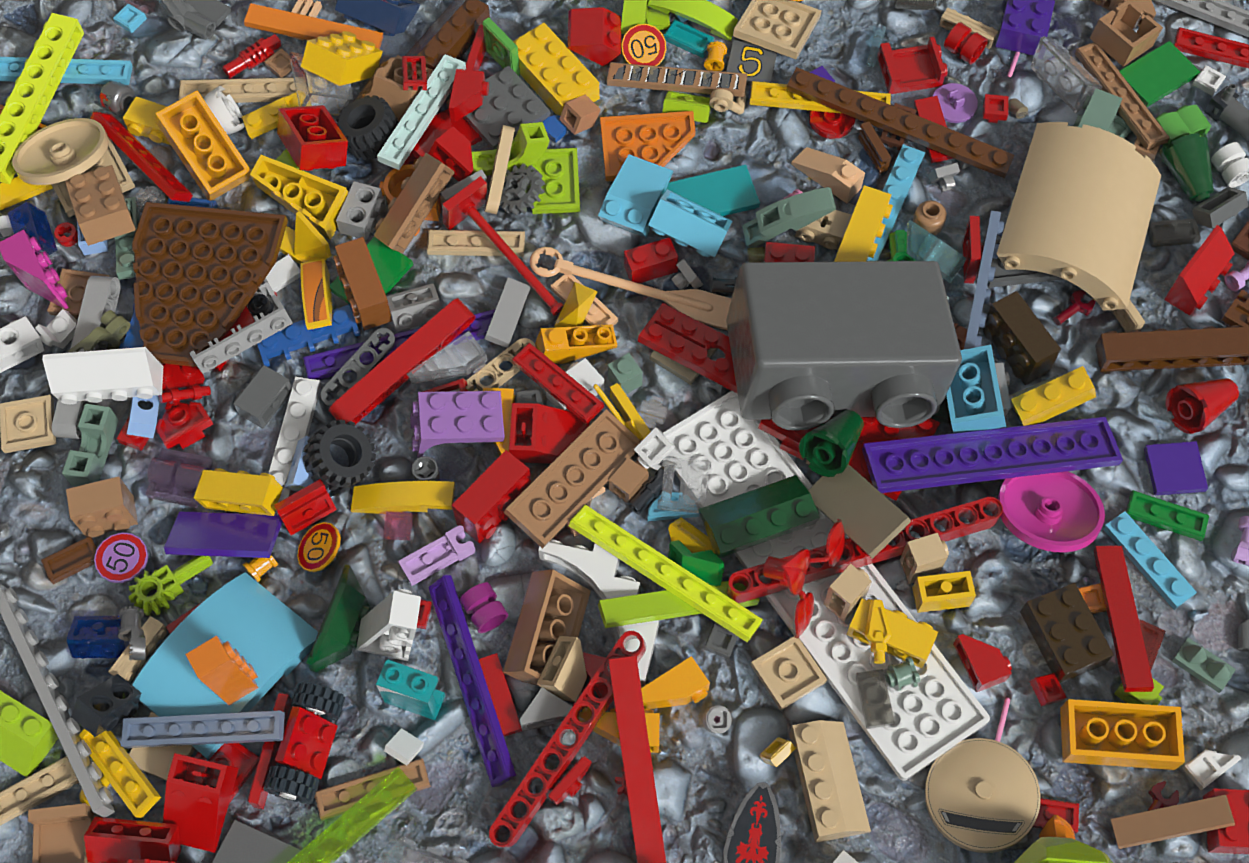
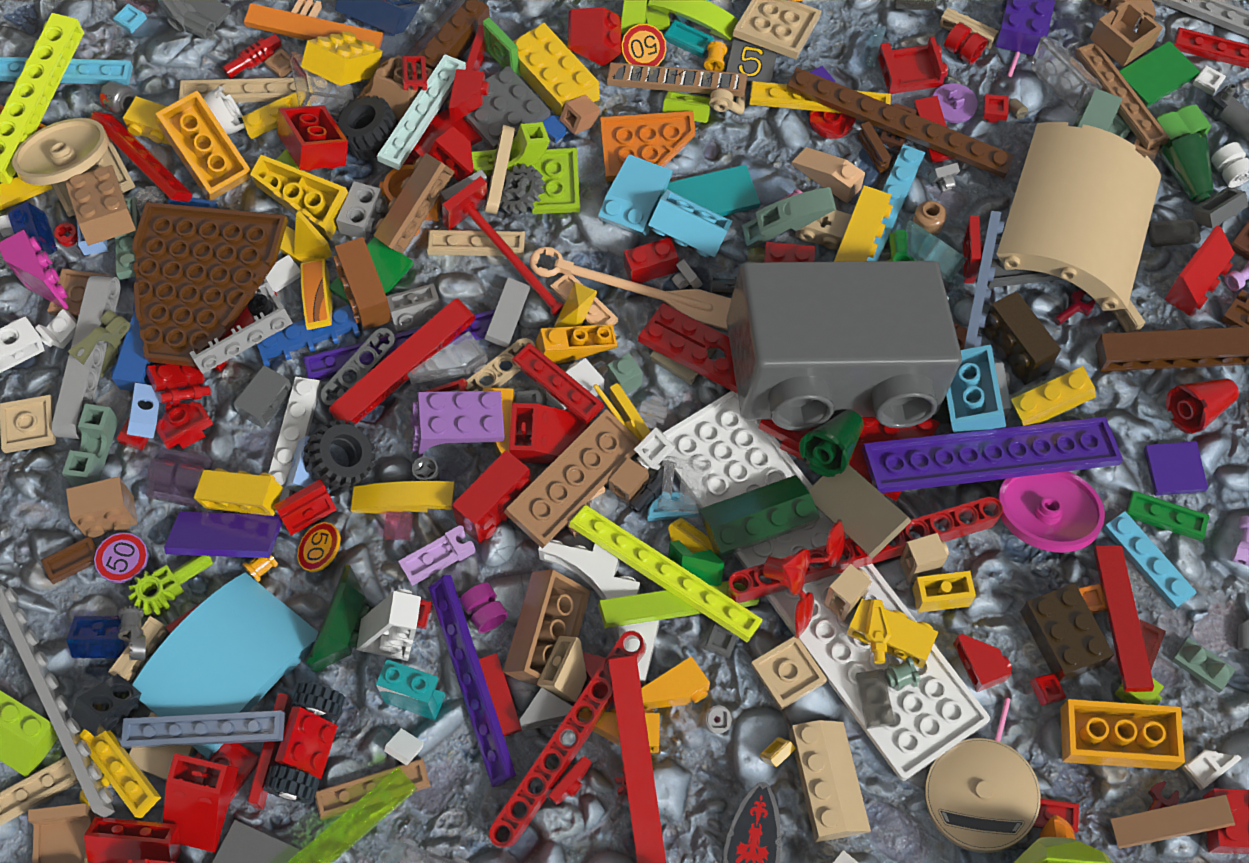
white slope [42,347,163,405] -> none
orange brick [185,636,259,705] -> none

